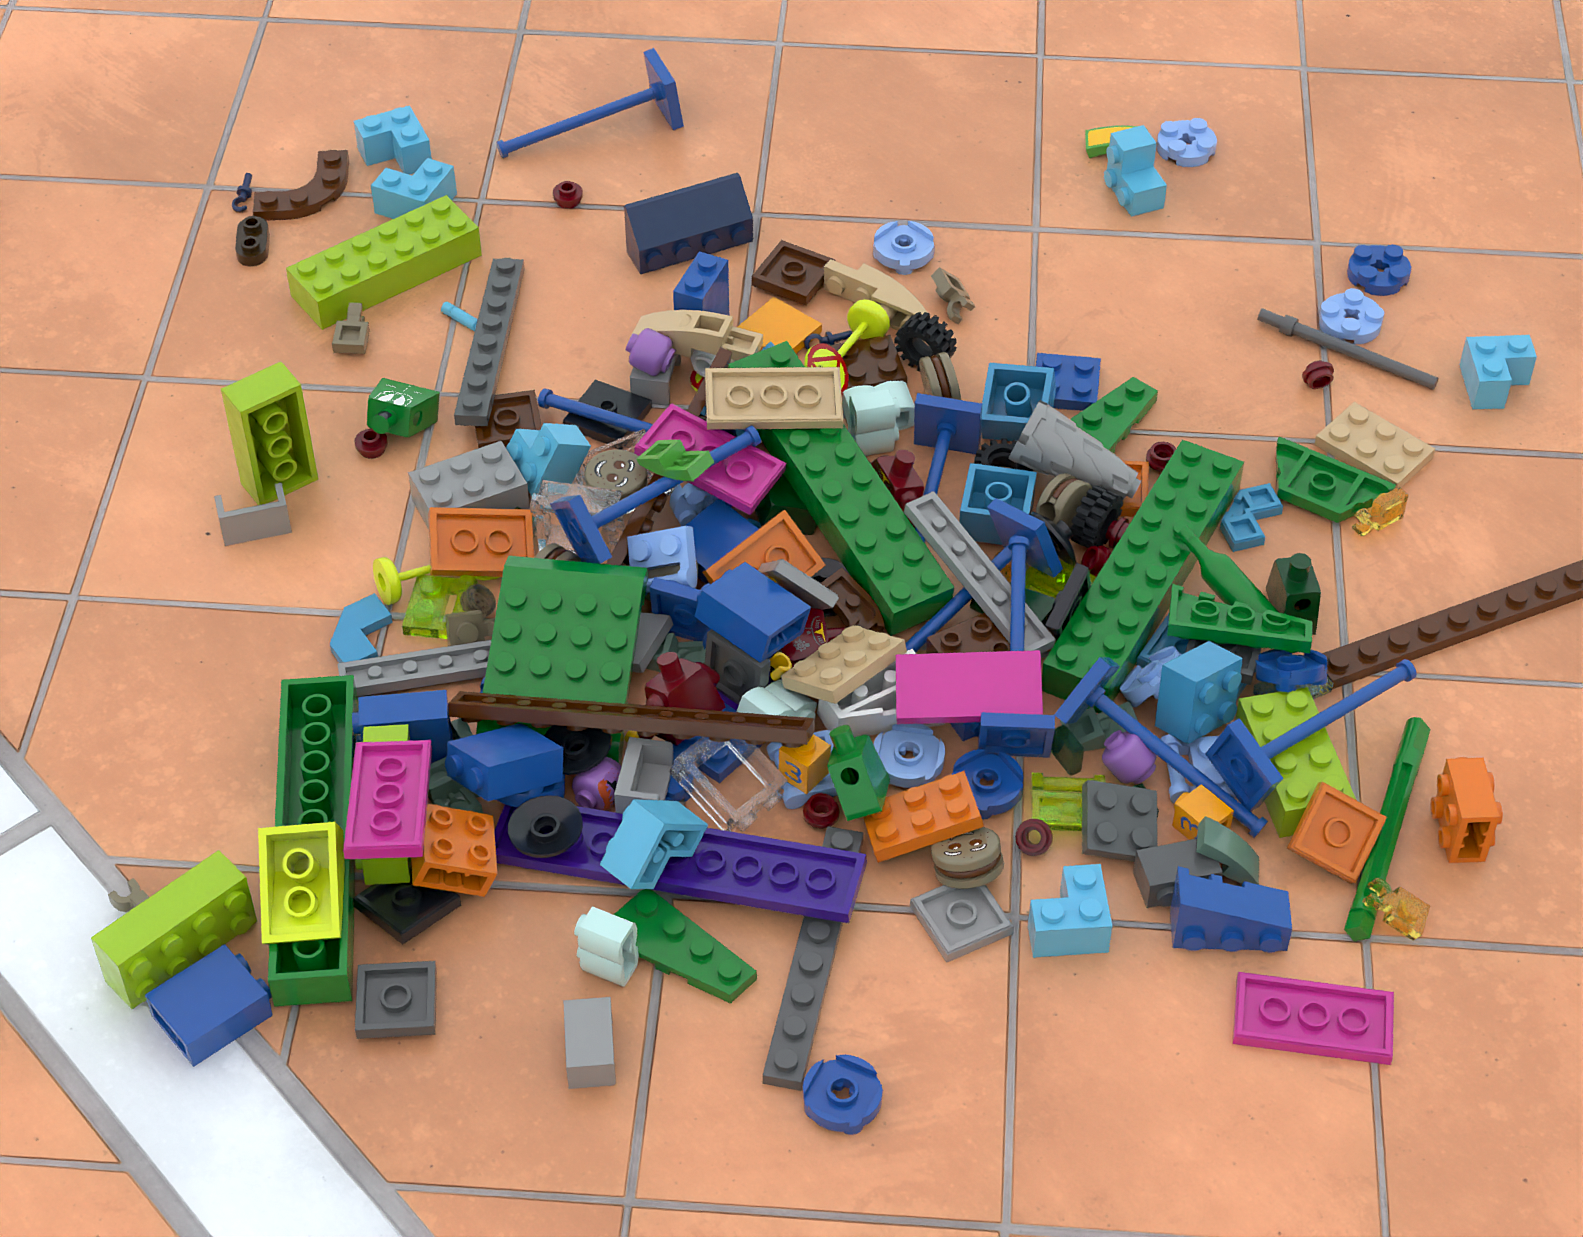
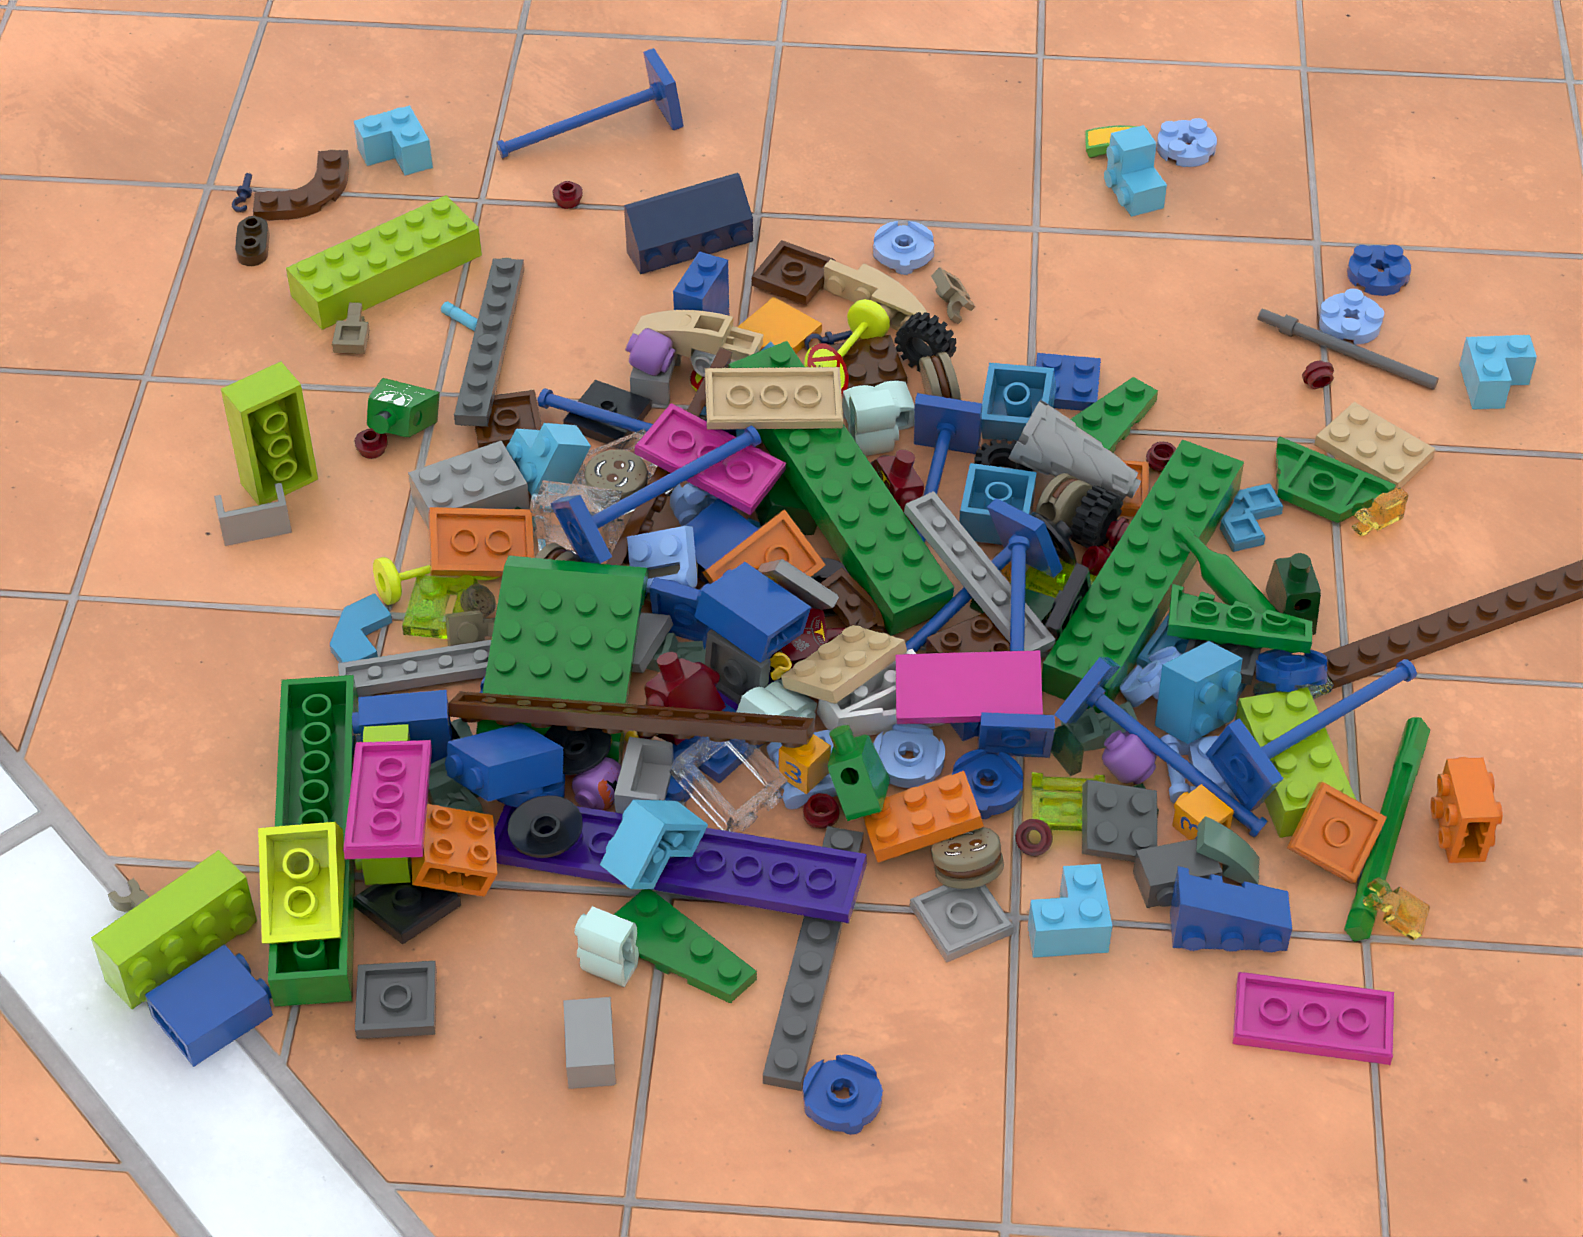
medium azure brick [371,158,457,219] -> none
bright green slope [636,440,714,482] -> none

